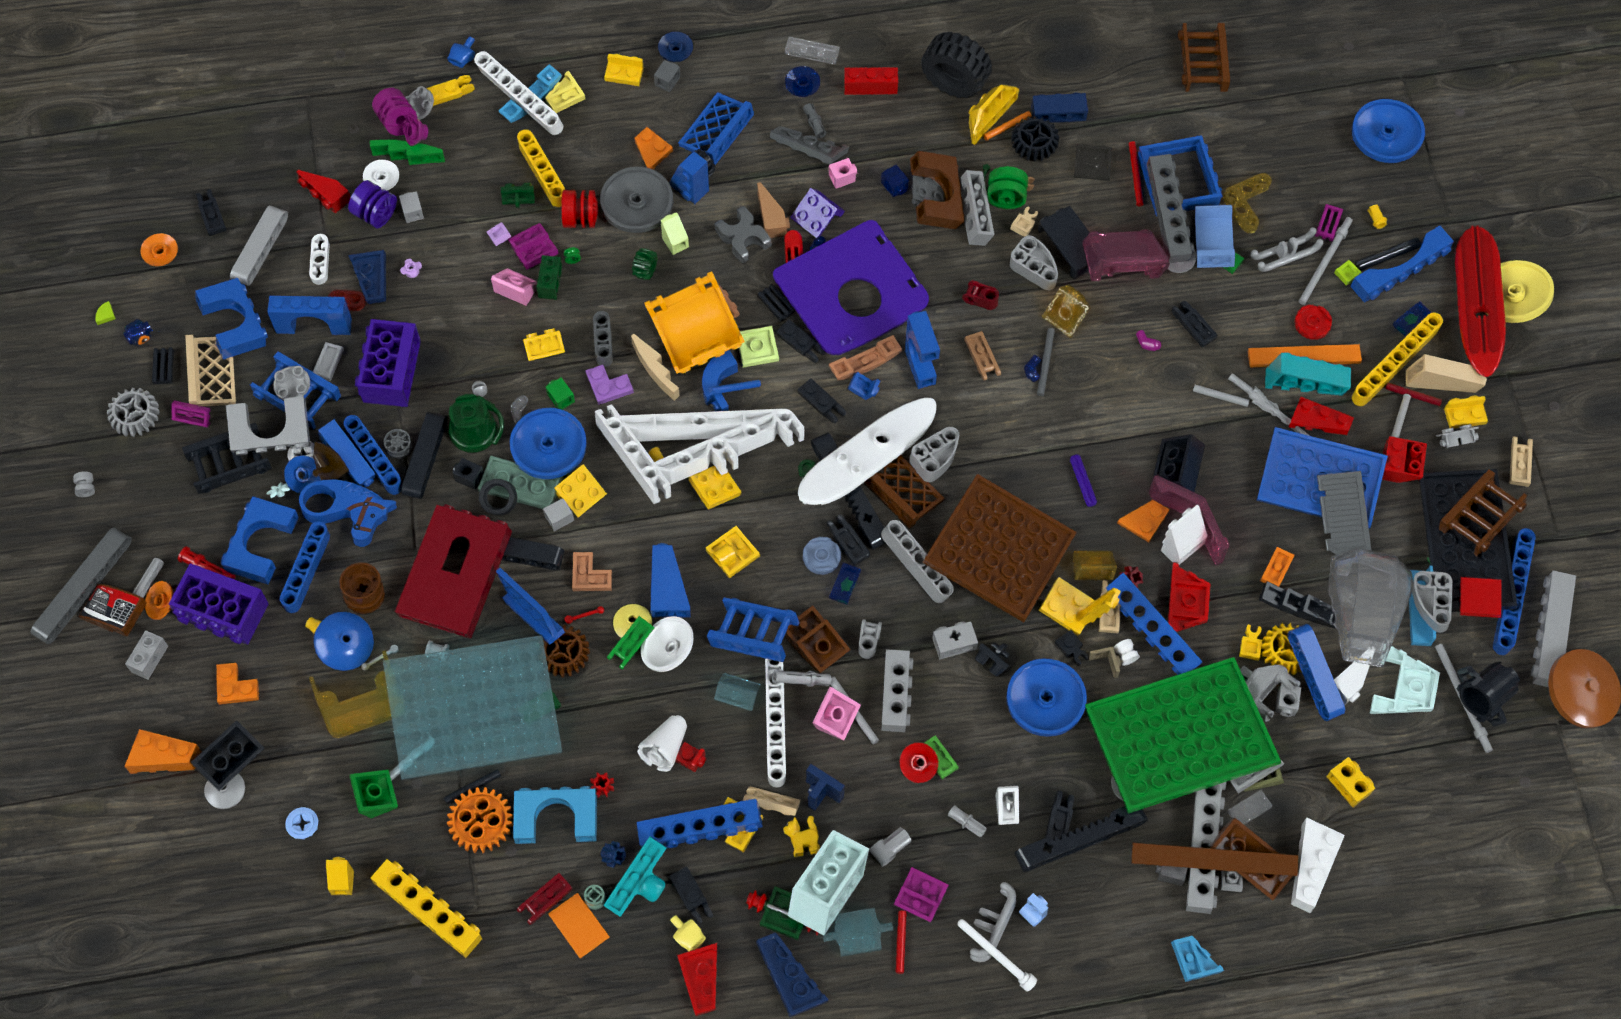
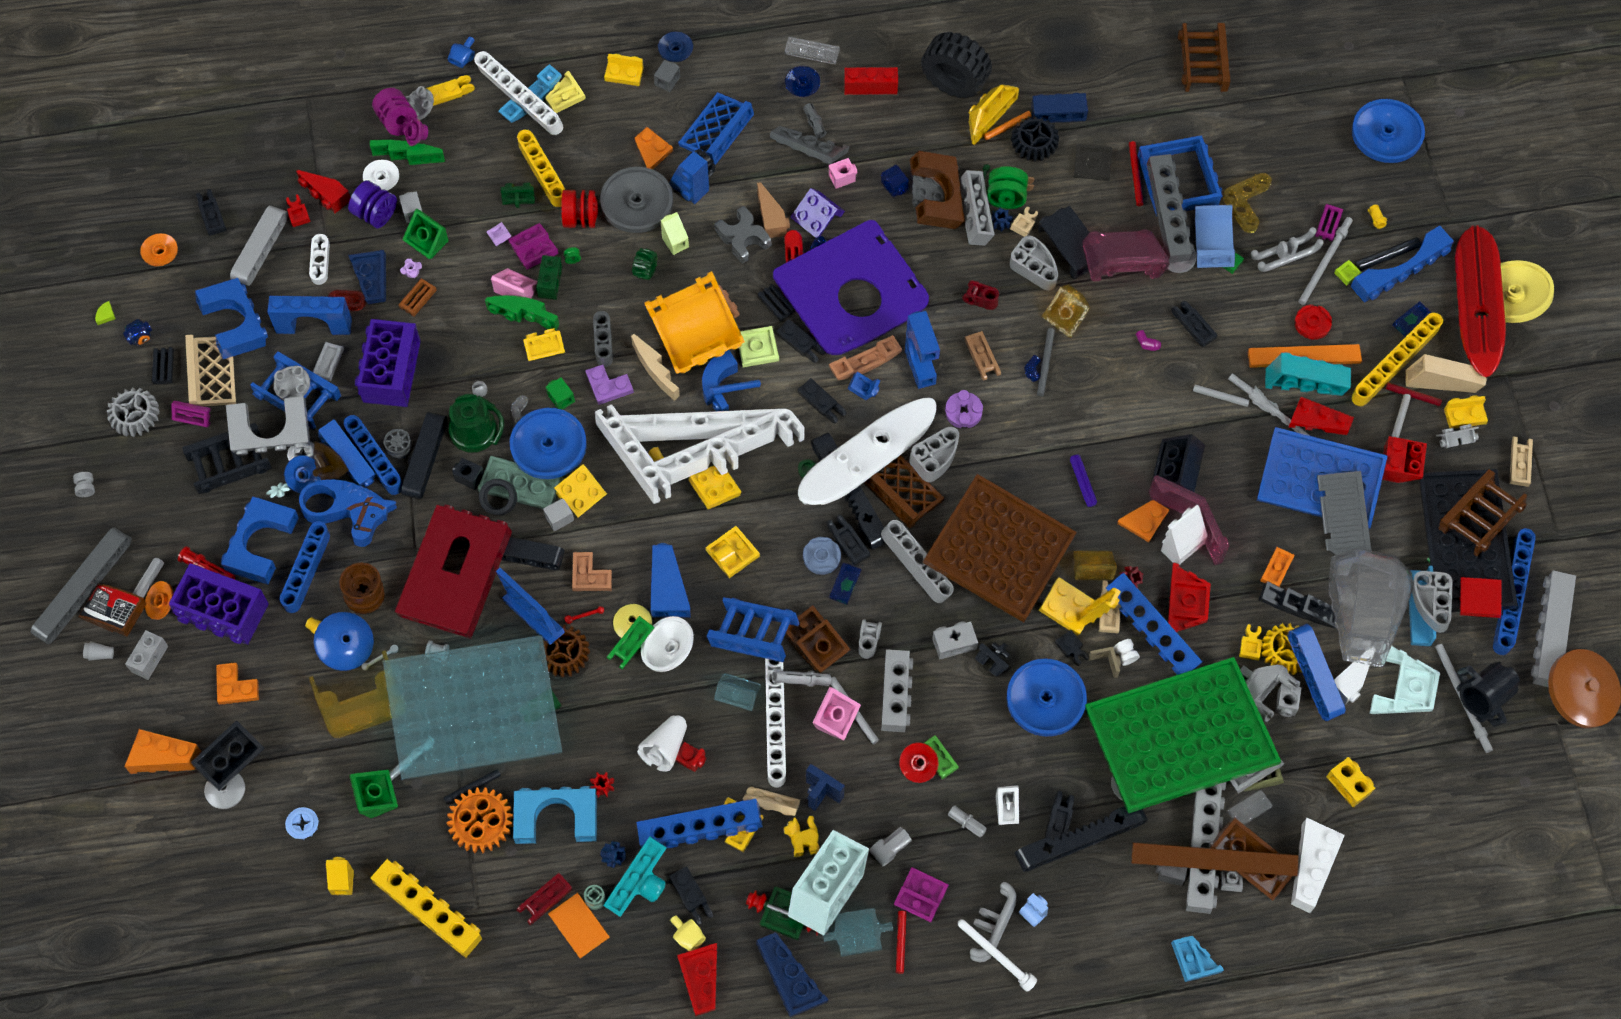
none -> light grey cone [83,641,114,661]
none -> red plate [286,194,310,227]
none -> dark orange tile [399,278,437,317]
none -> green slope [402,209,448,259]
none -> green slope [485,295,559,330]
none -> medium lavender plate [945,390,983,428]
none -> dark blue gear [991,208,1012,232]

